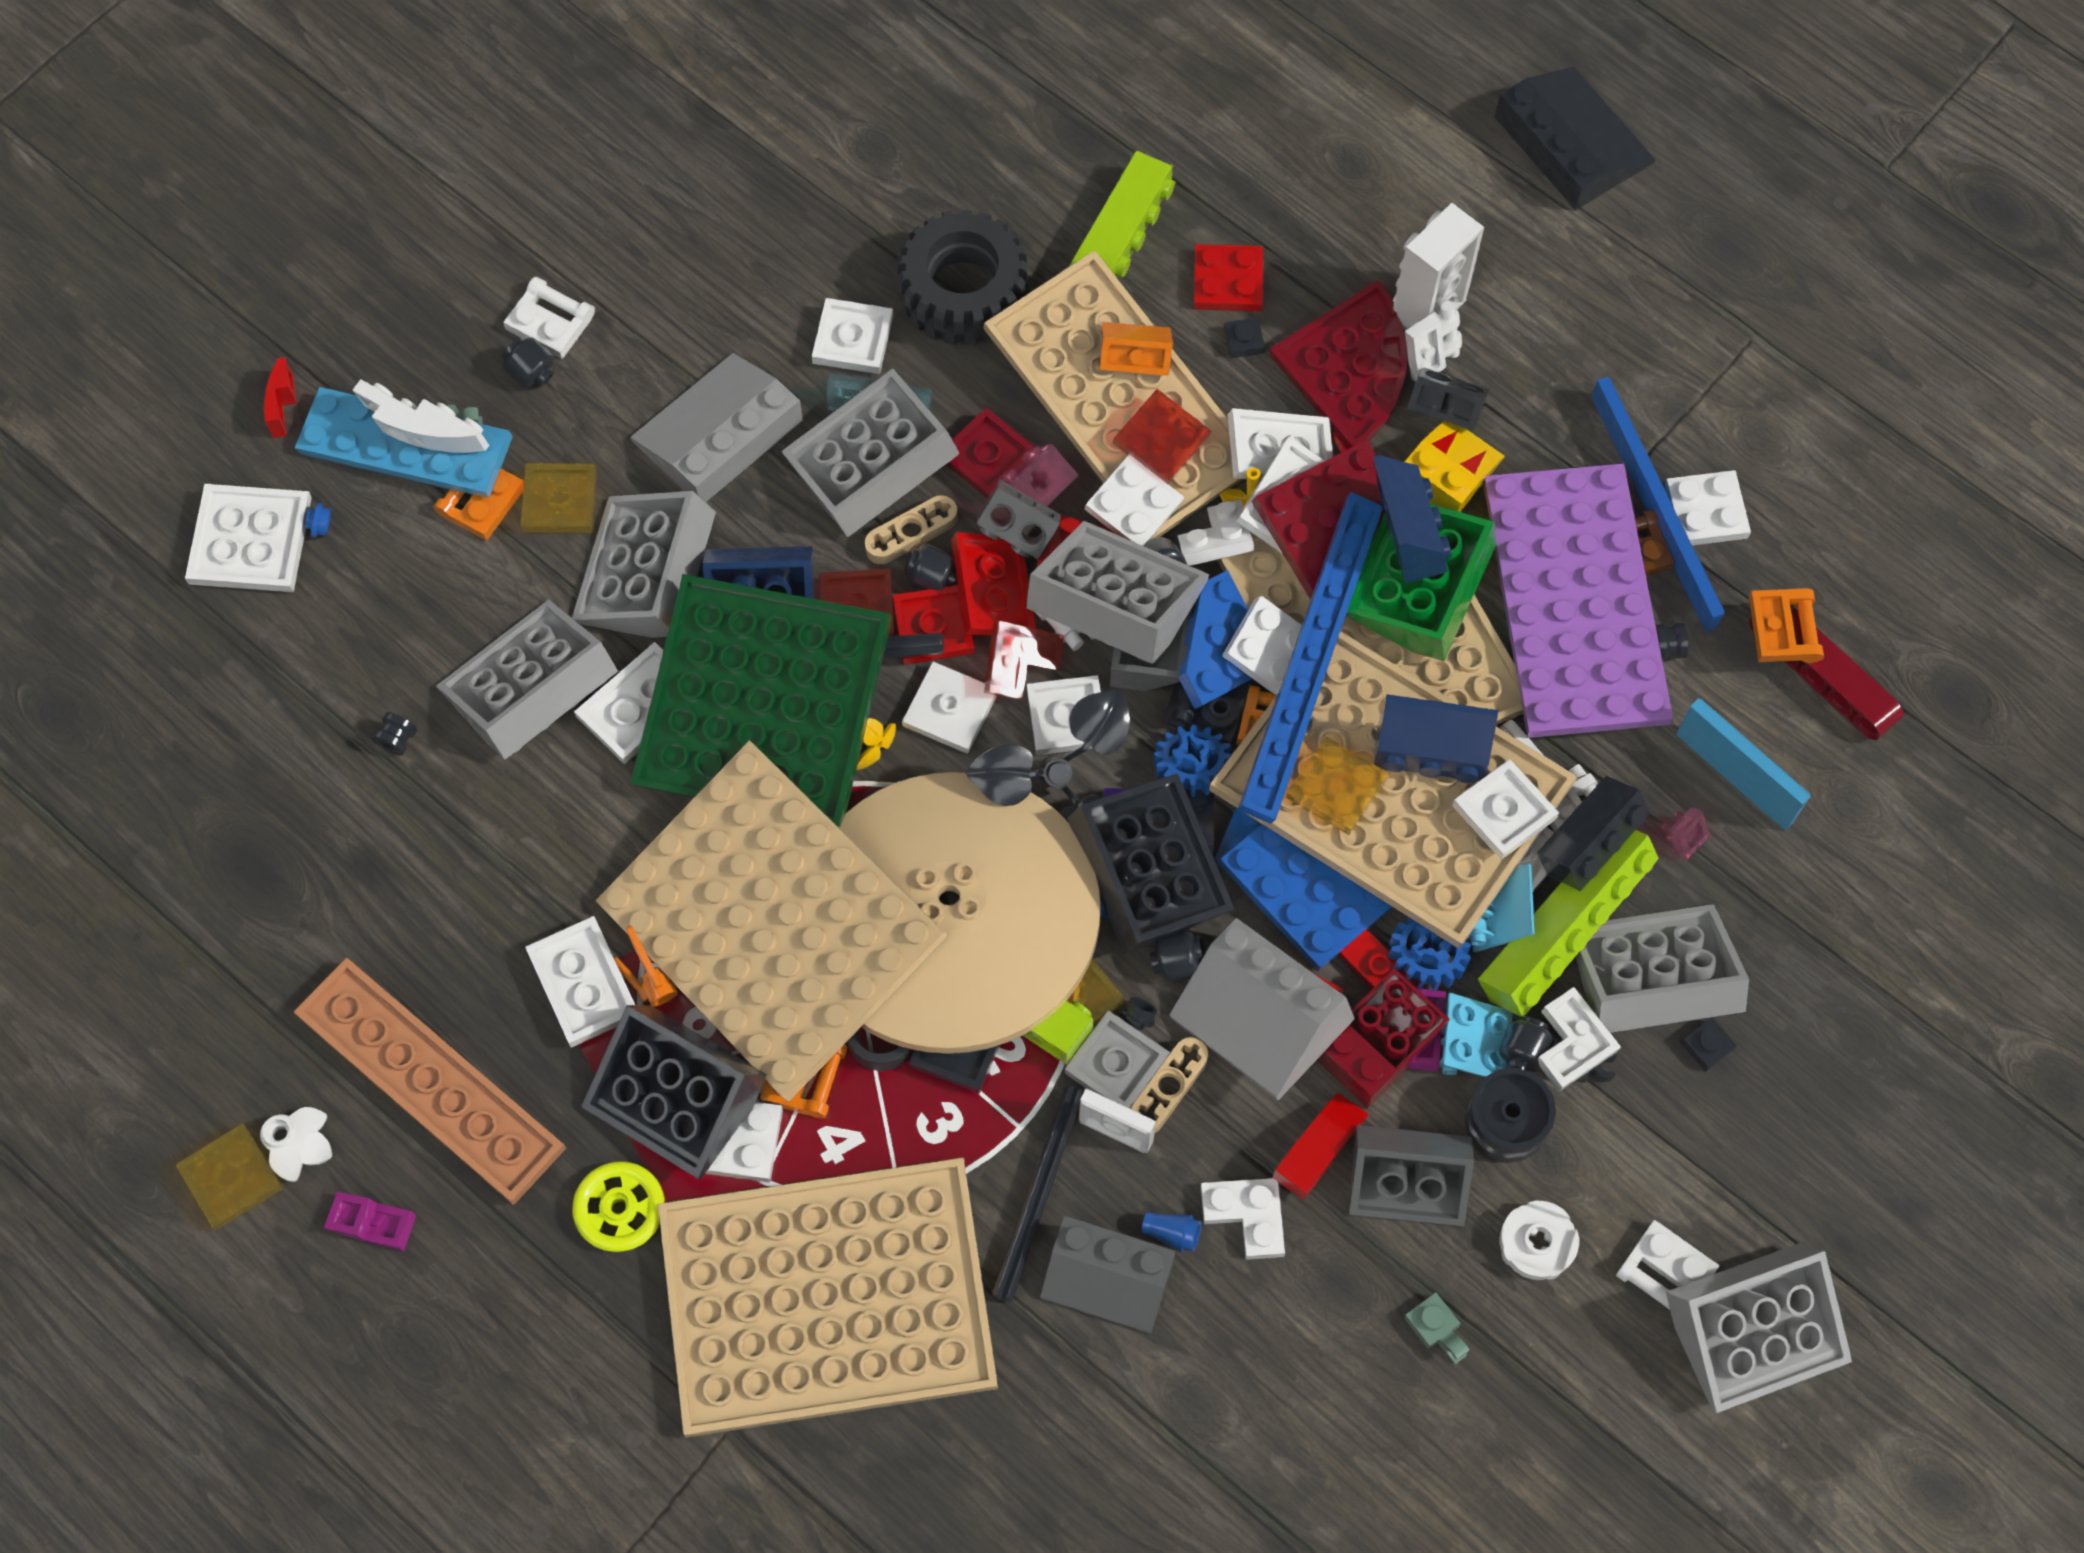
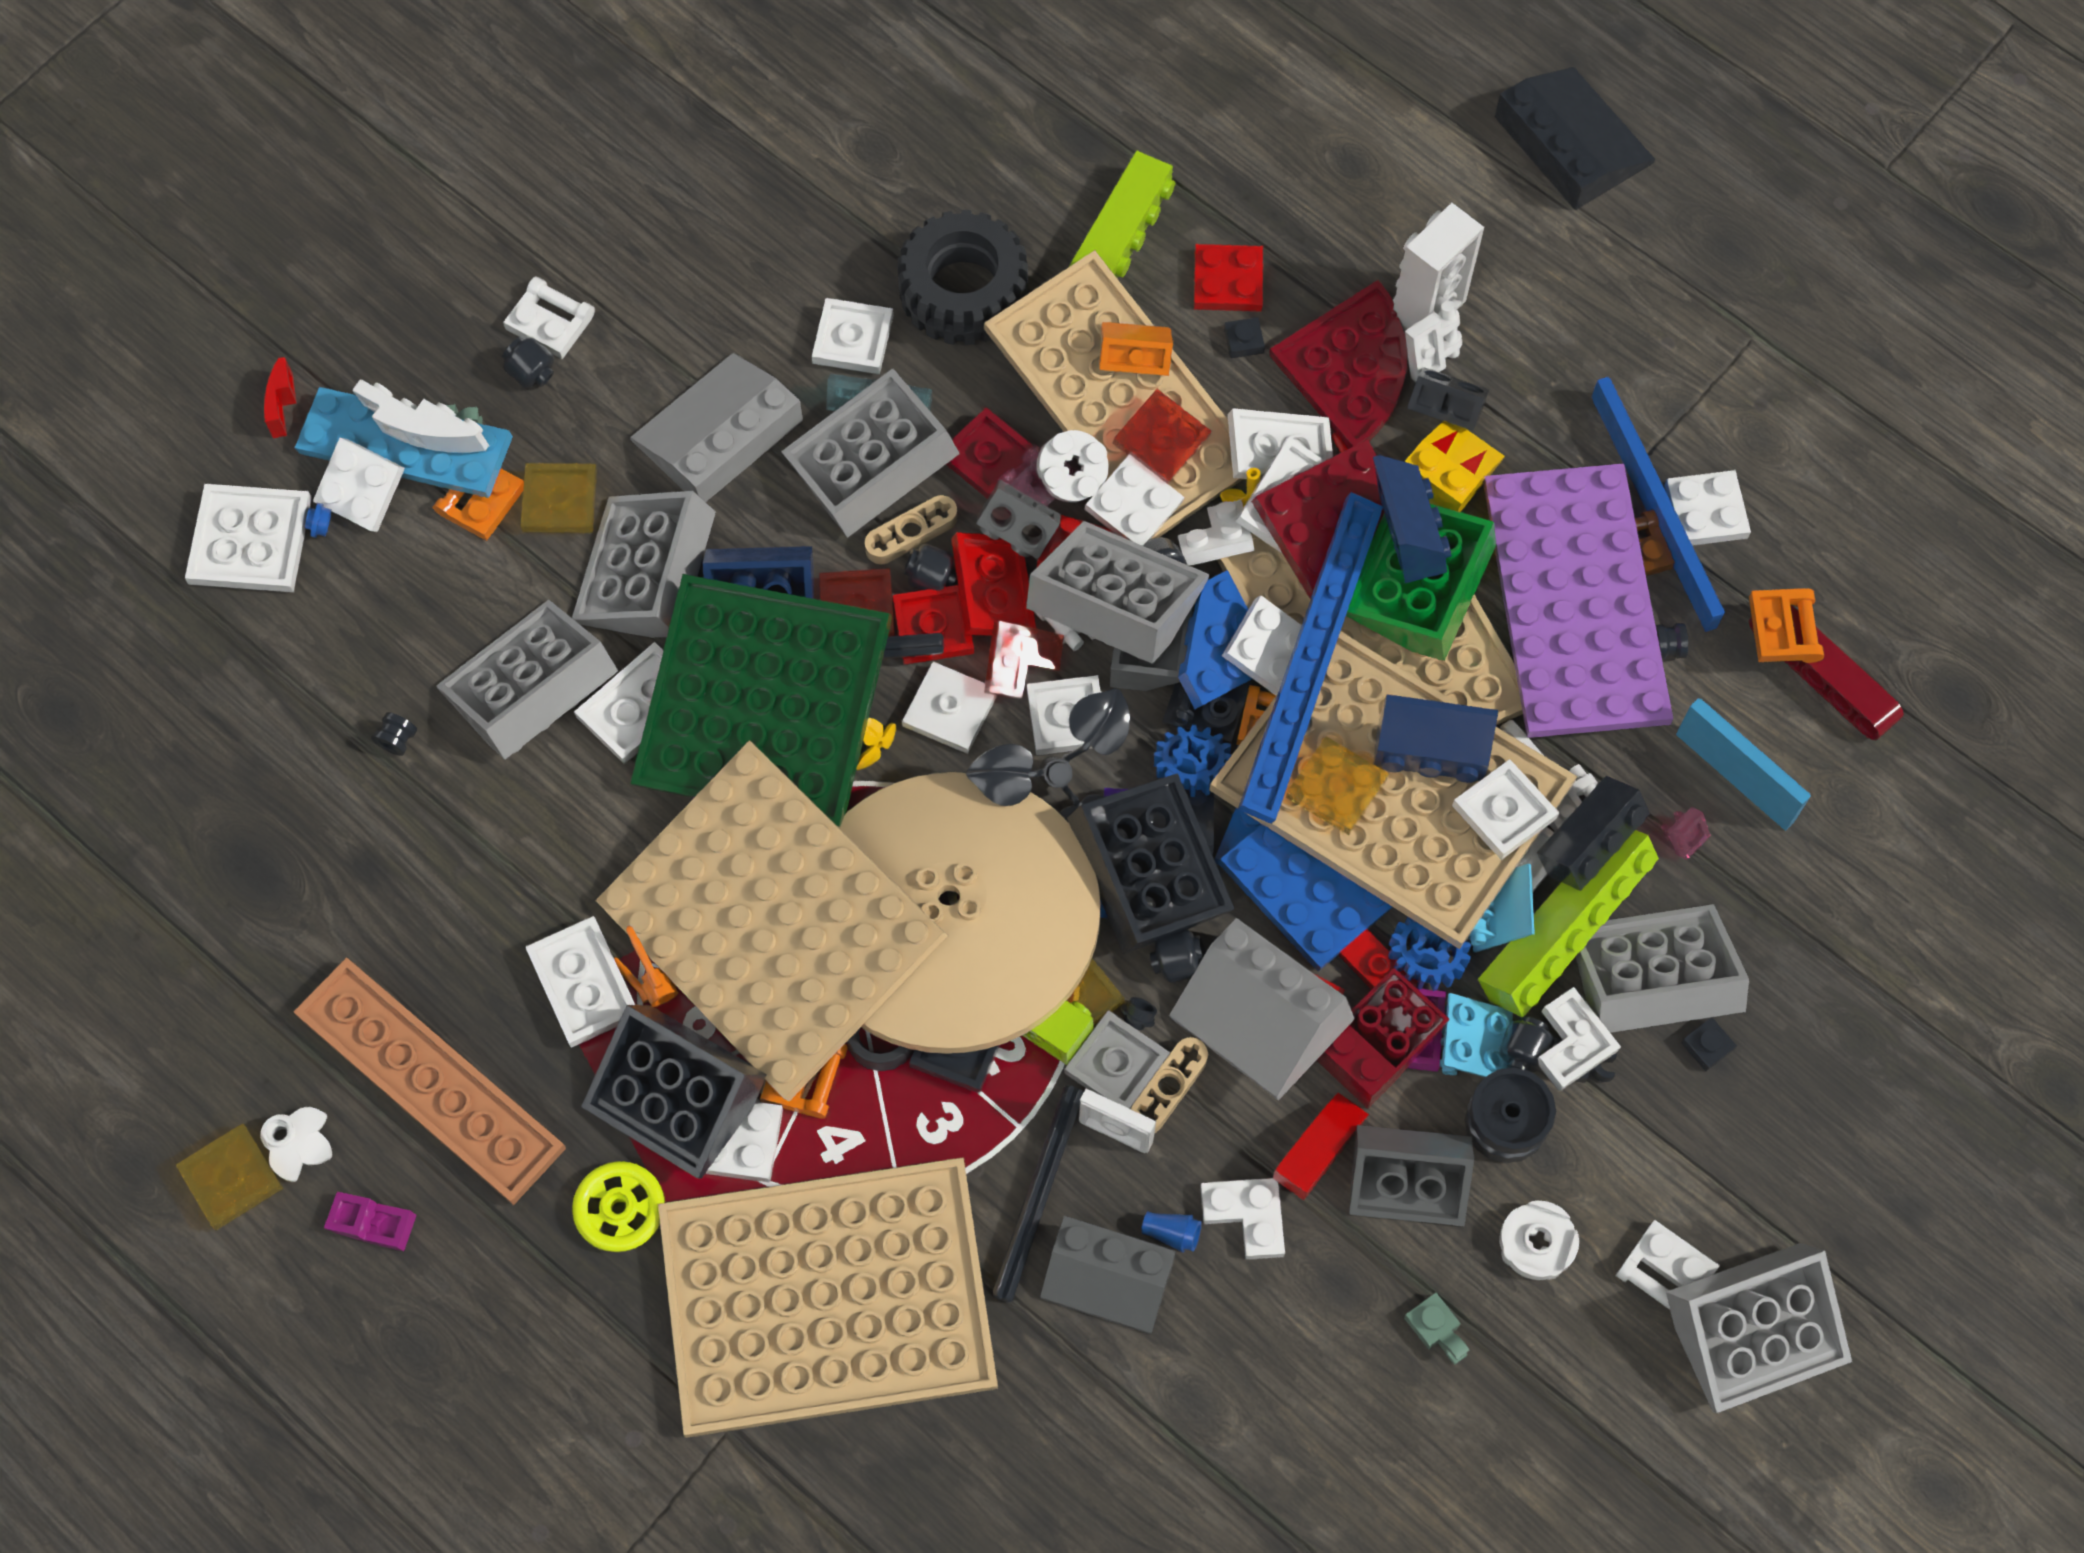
none -> white plate [313,438,405,532]
none -> white plate [1037,430,1109,502]

